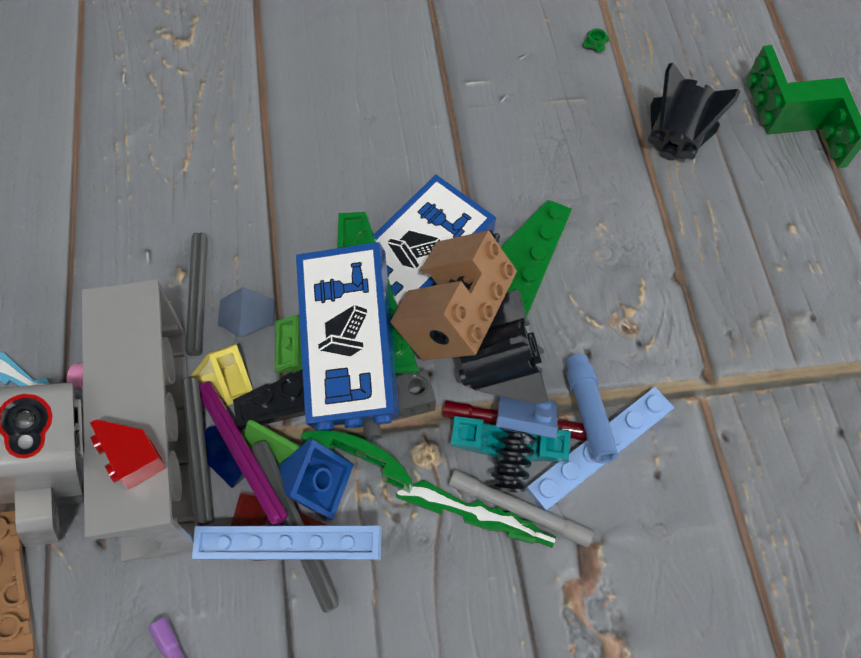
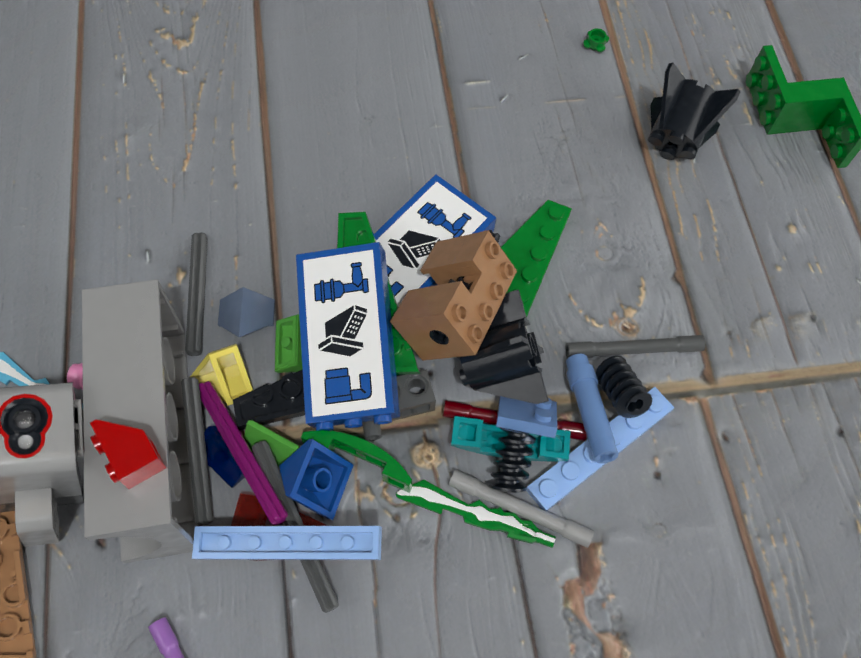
none -> dark grey piece [566,335,705,359]
none -> black piece [596,355,652,418]

